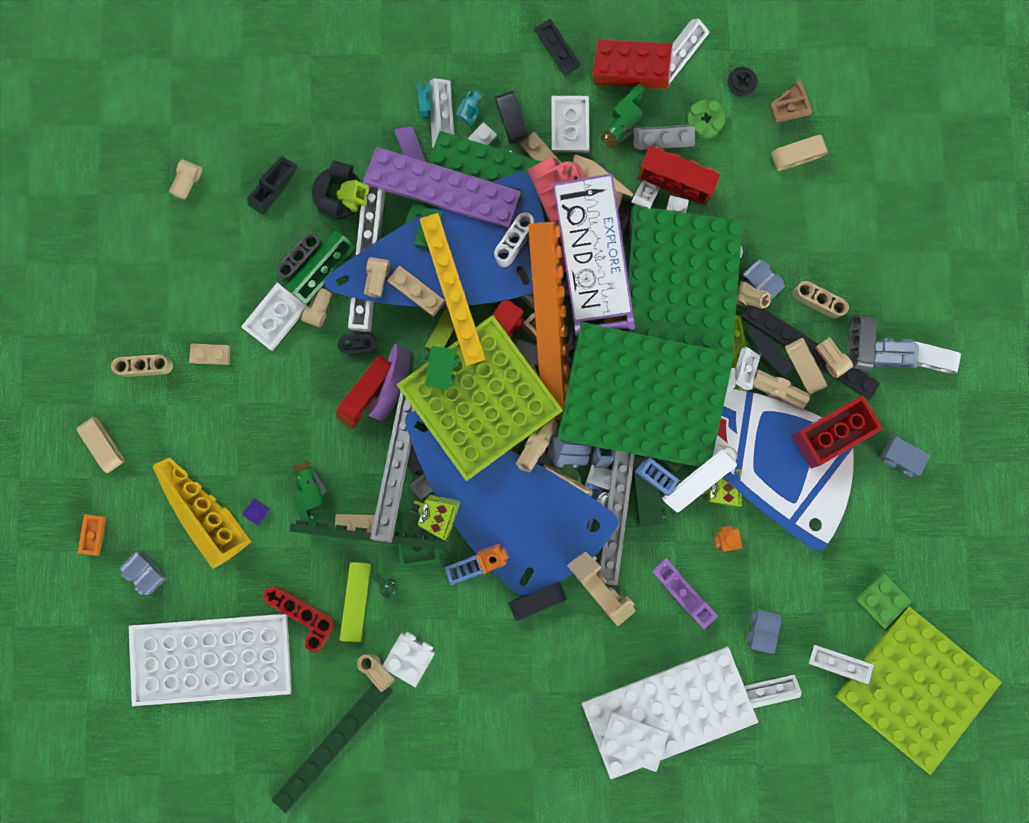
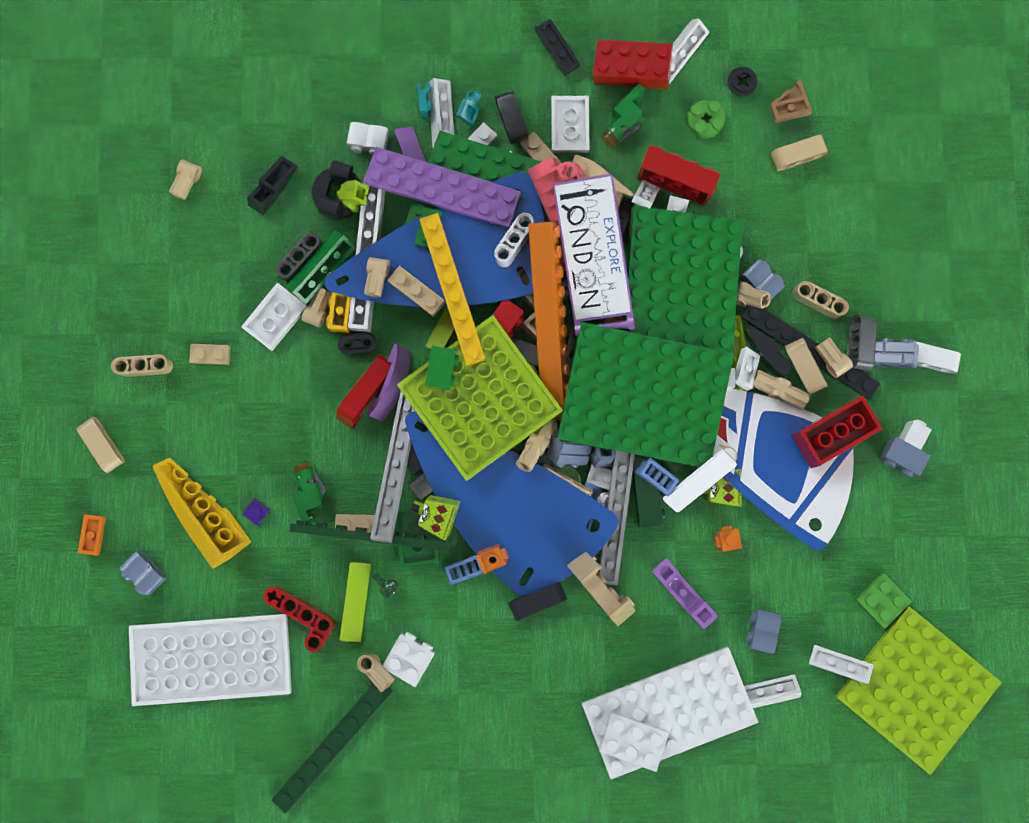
light grey brick [634,125,695,150] -> none
none -> yellow brick [326,292,351,334]
none -> white brick [347,122,389,155]
none -> white brick [899,420,932,450]

